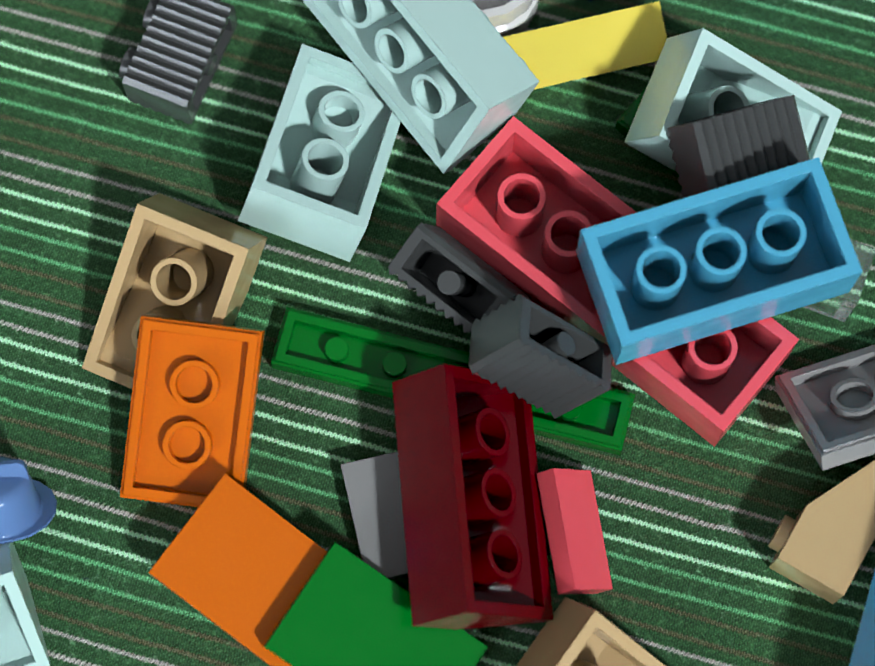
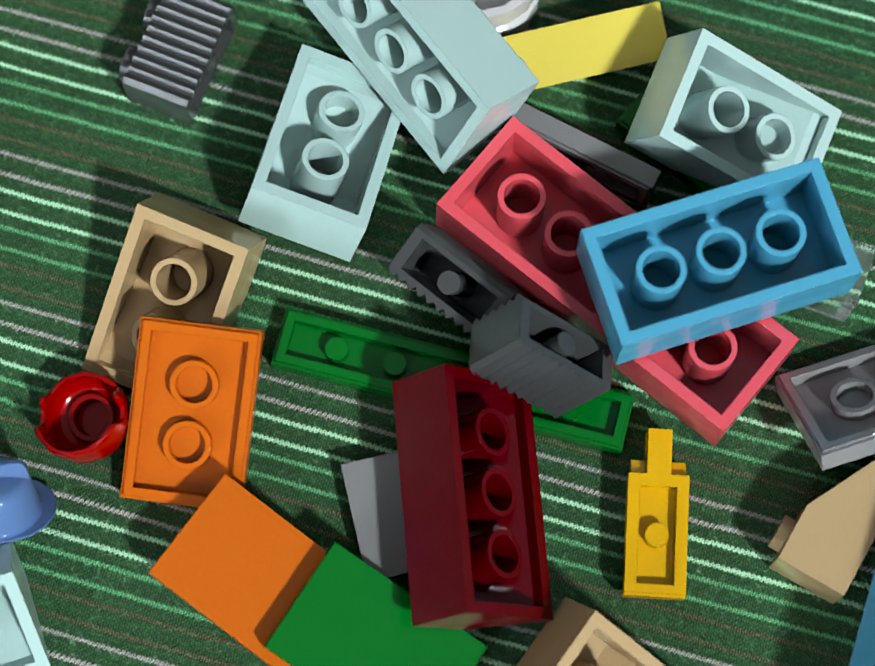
coral tile [537,468,613,594] -> none
dark grey brick [666,95,810,198] -> none
none -> red hair [34,370,130,464]
none -> light grey tile [495,103,661,207]
none -> yellow hinge [622,428,690,601]

